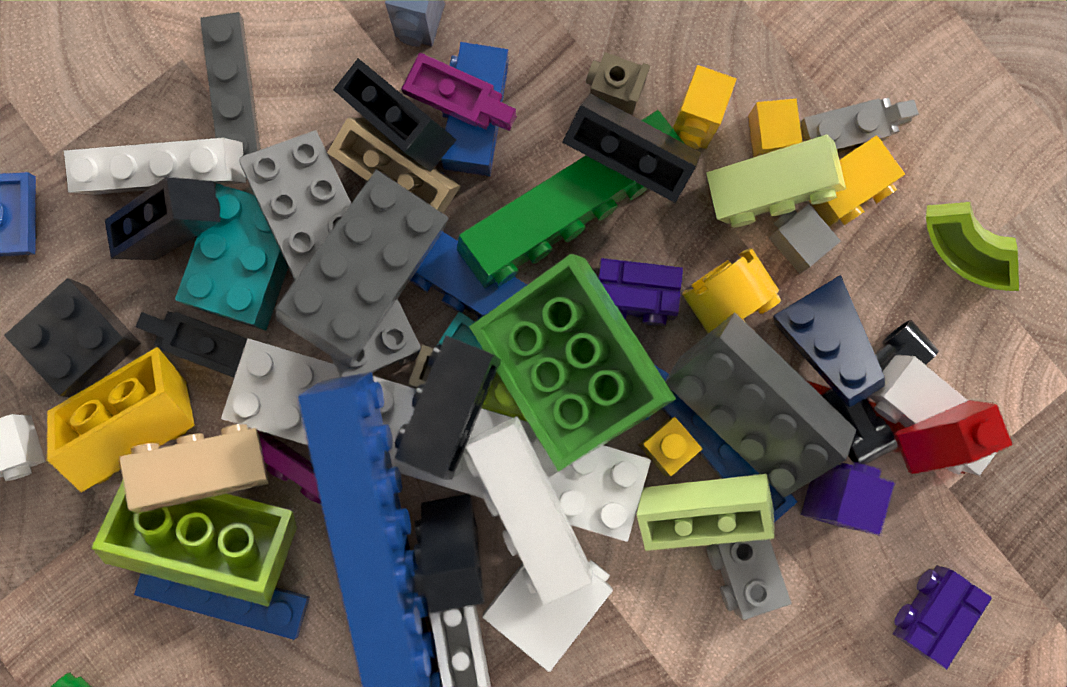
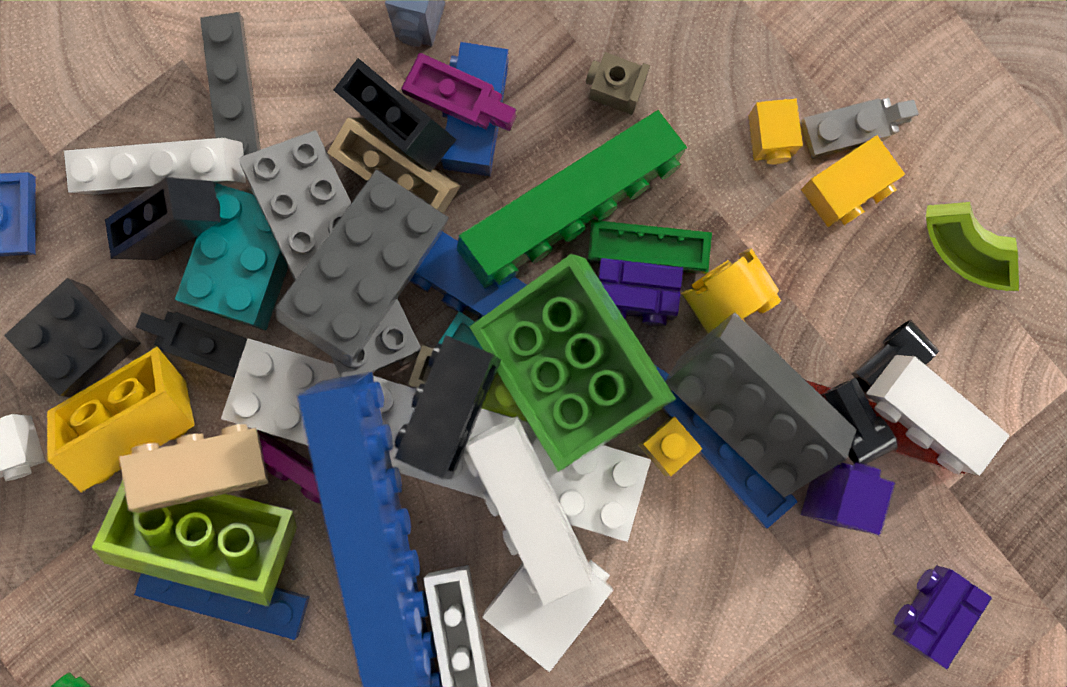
black brick [414,494,484,614] -> none
black brick [562,94,701,203] -> none
yellowish green brick [637,474,775,551] -> none
yellow brick [672,64,737,149] -> none
yellowish green brick [706,134,846,227] -> none
light grey brick [706,539,792,620] -> none
light grey brick [769,204,841,274] -> none
wing [773,275,885,408] -> none
red slope [893,400,1013,474] -> none
none -> green plate [587,220,712,274]

